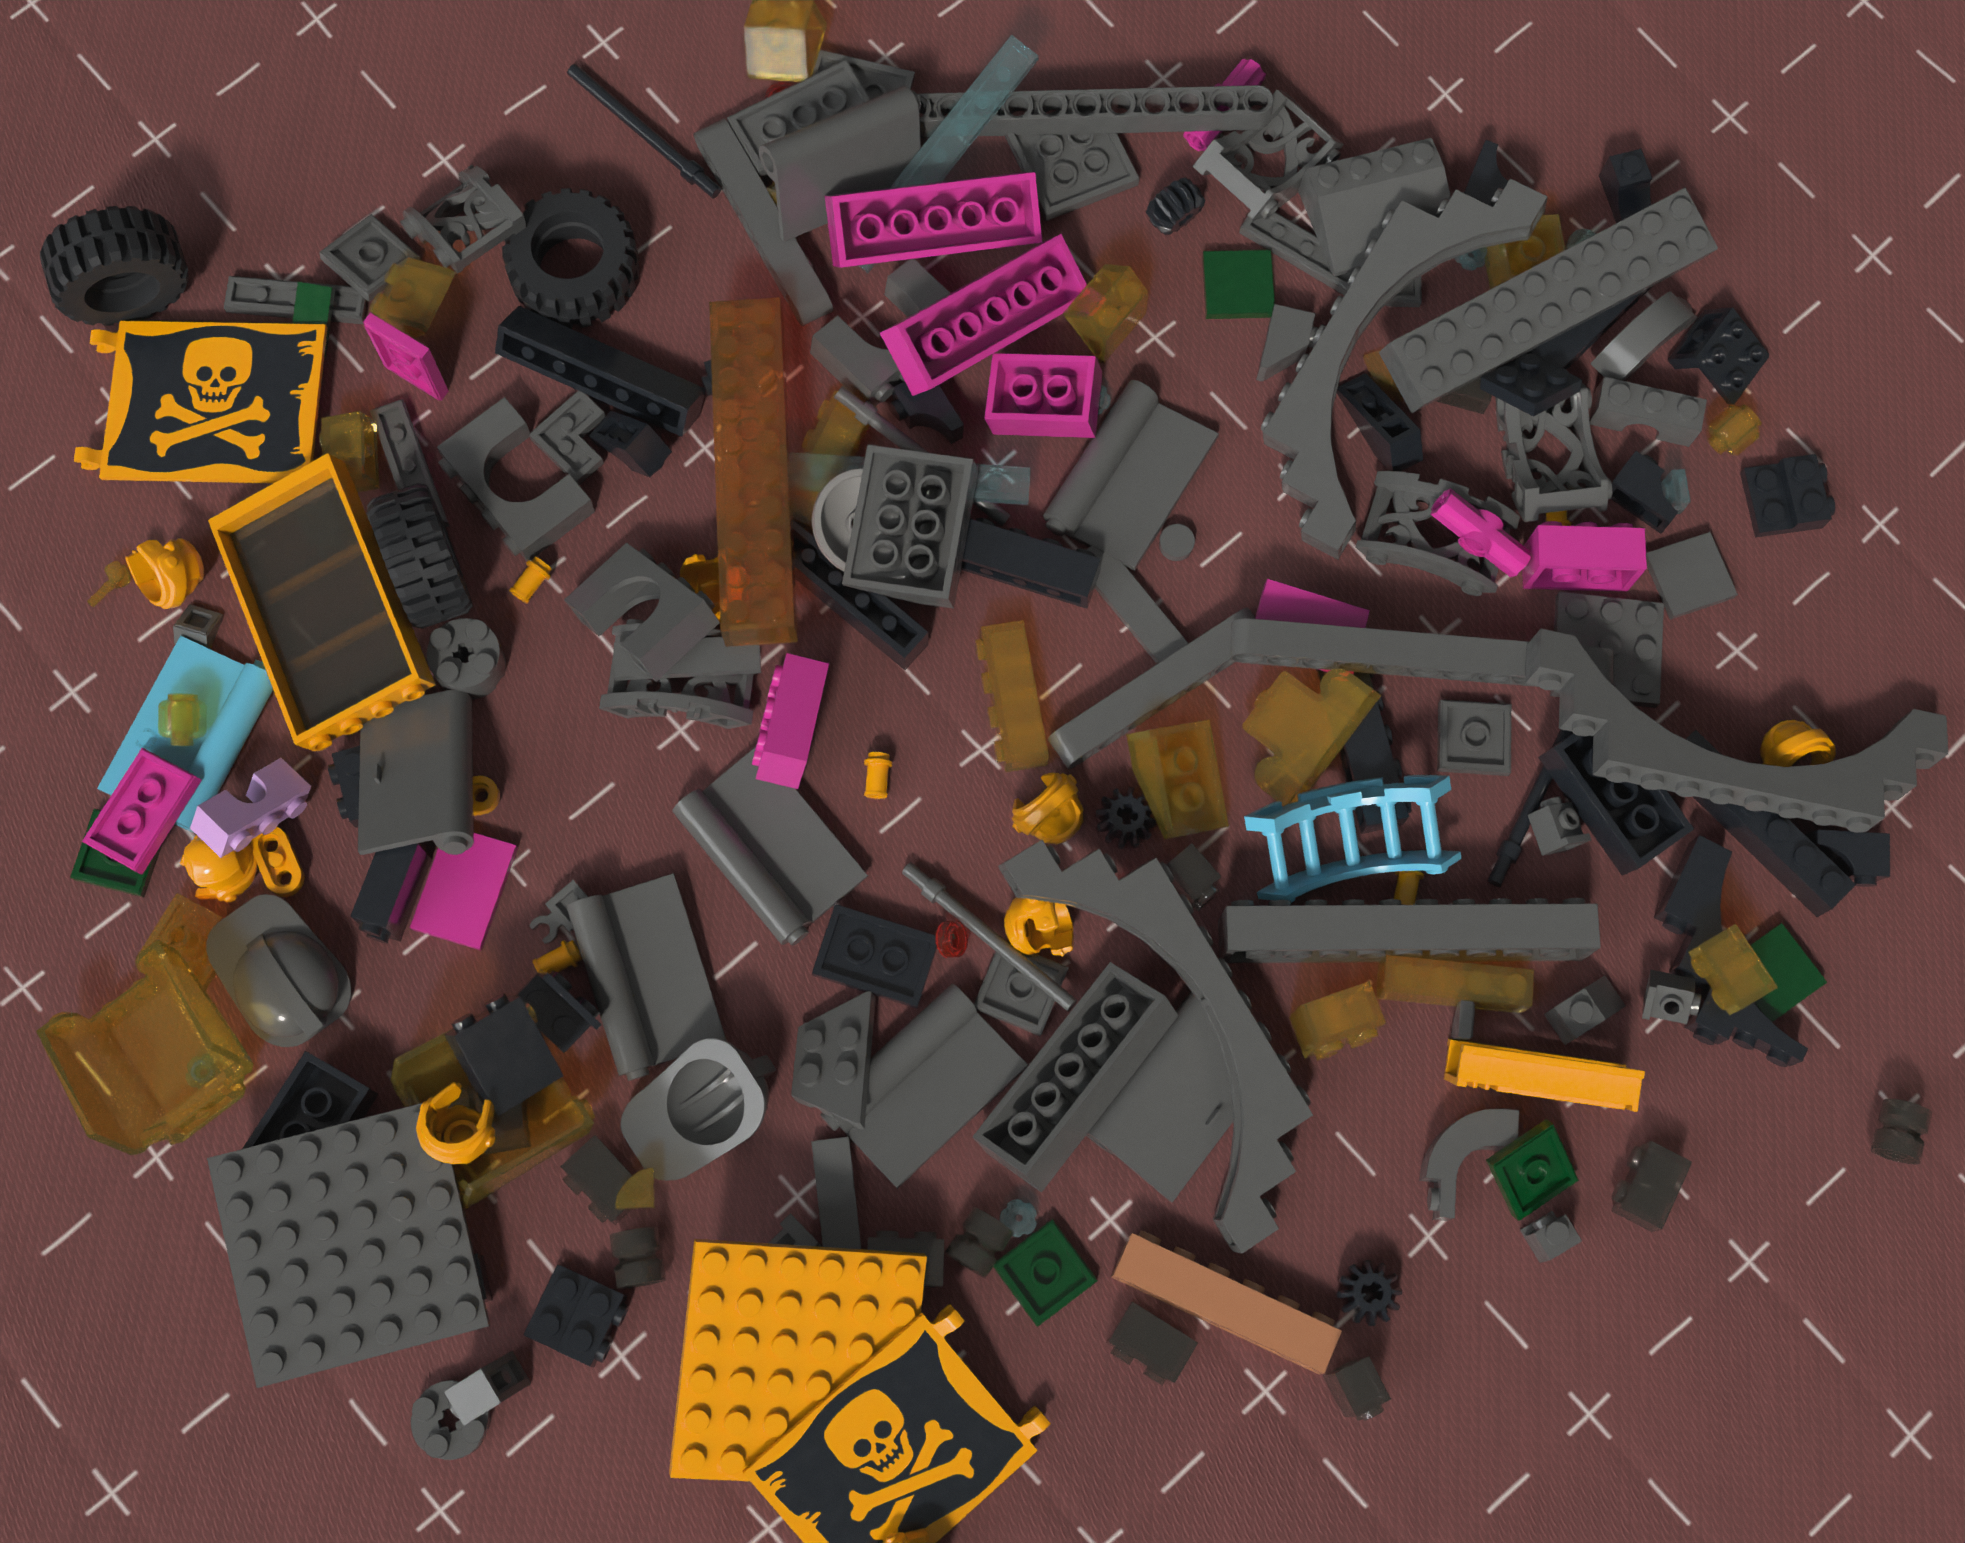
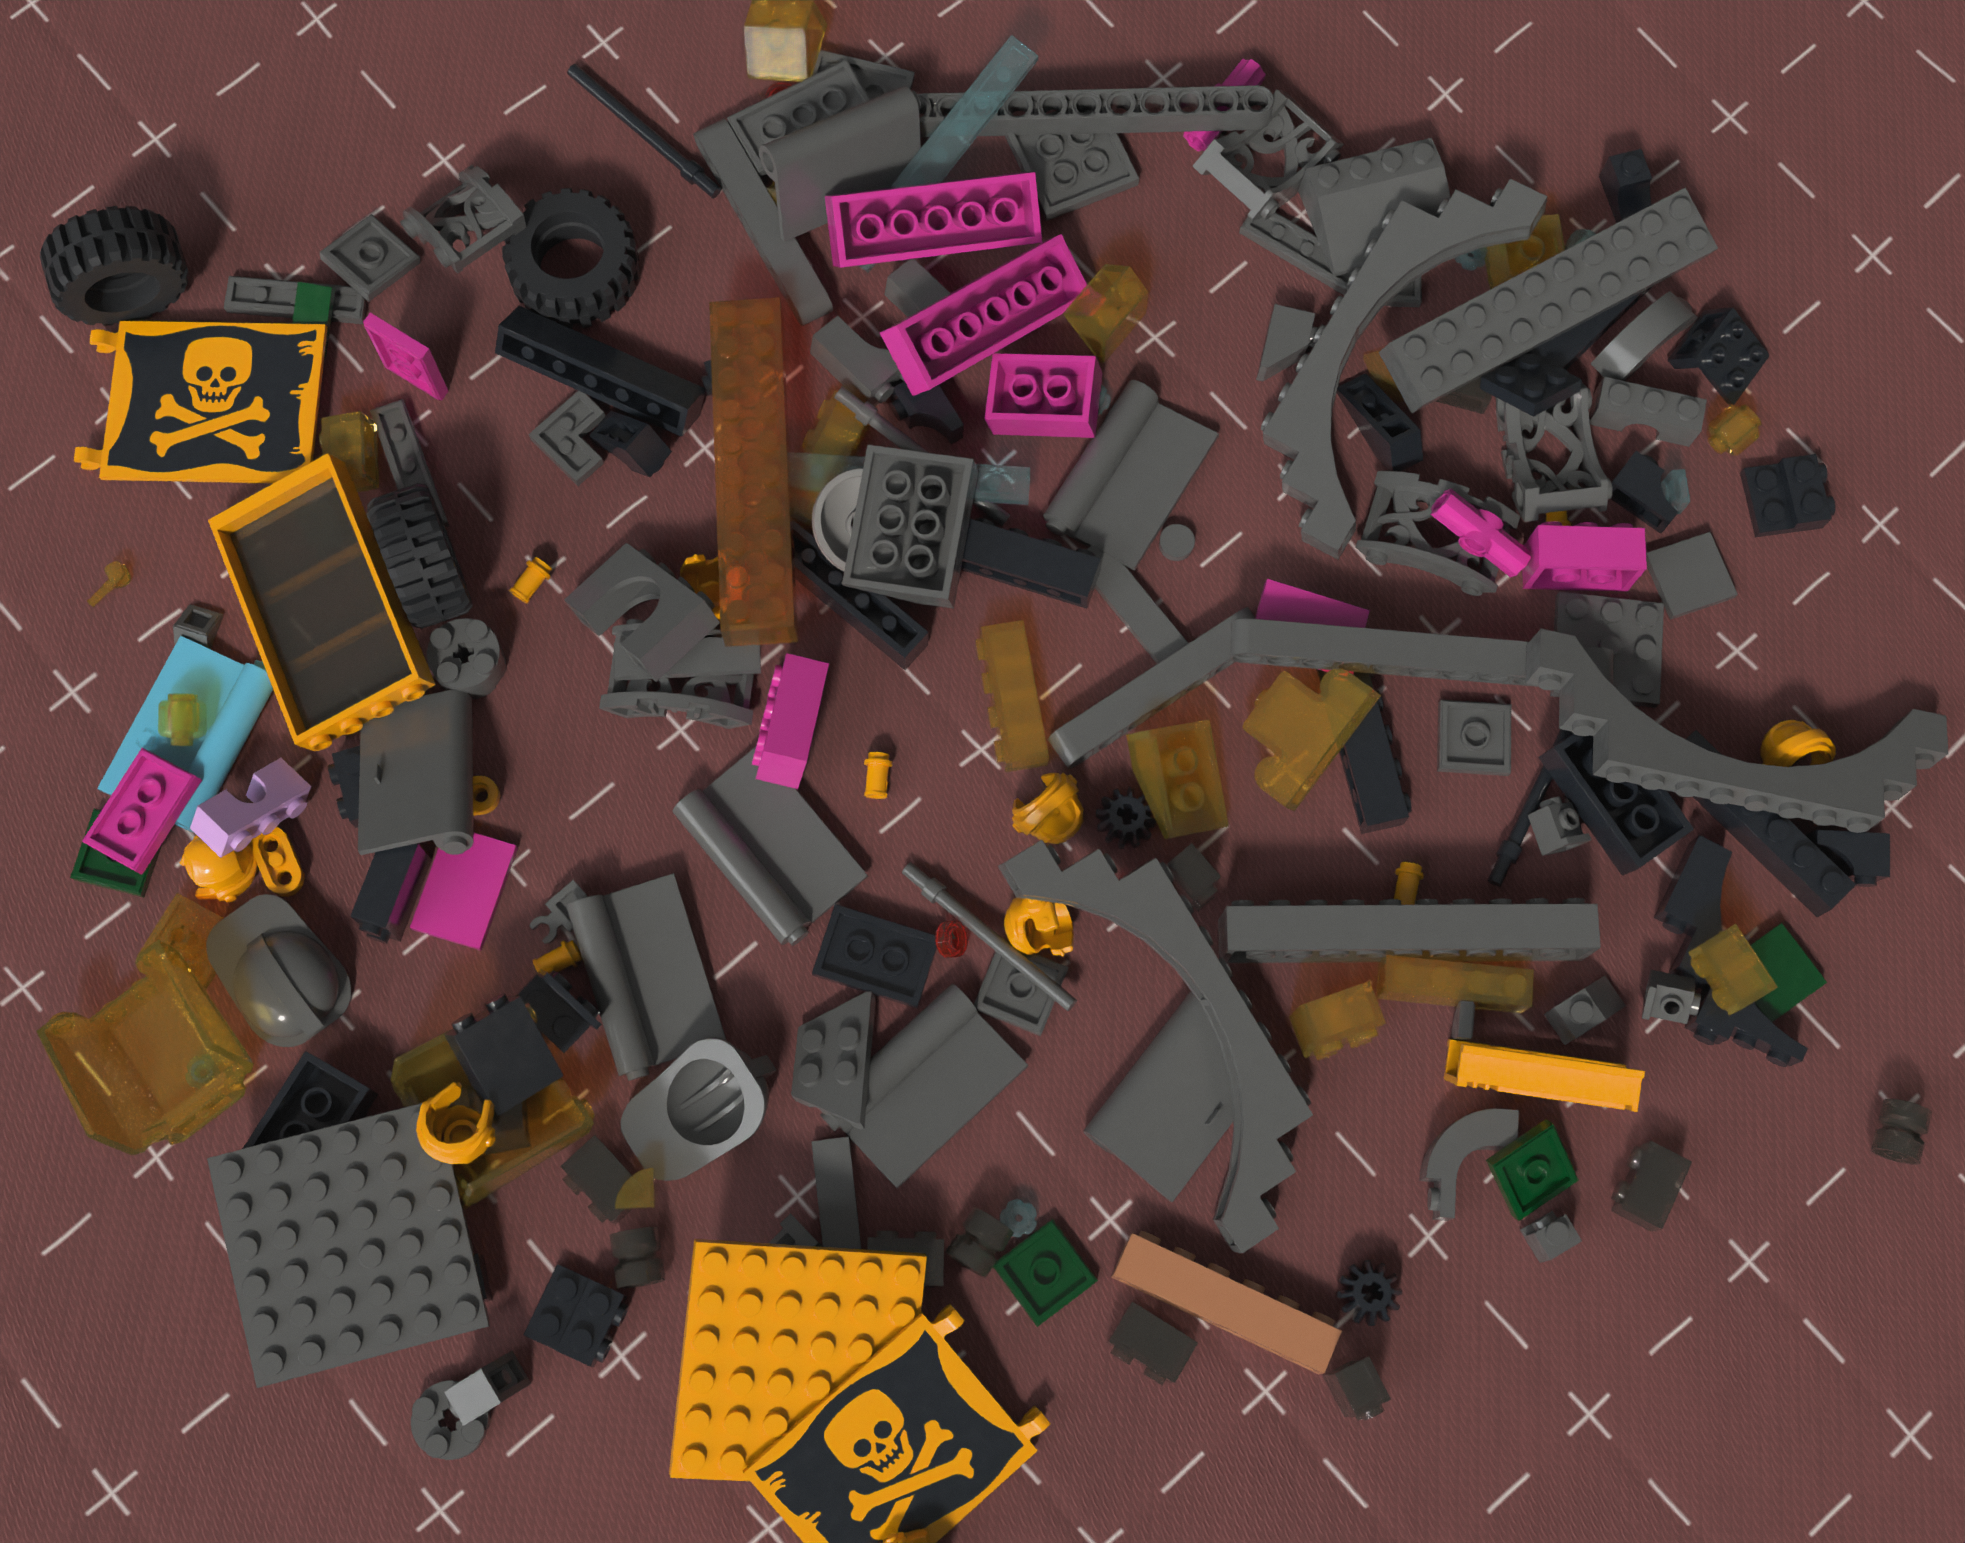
light orange helmet [125,538,204,609] -> none
clear yellow slope [369,257,456,339] -> none
dark grey arch [437,397,595,561] -> none
dark grey brick [972,962,1178,1193] -> none
black gear [1146,177,1206,235] -> none
dark green tile [1202,250,1275,319] -> none
medium azure fence [1244,775,1461,903] -> none
black arch [1464,140,1508,205] -> none

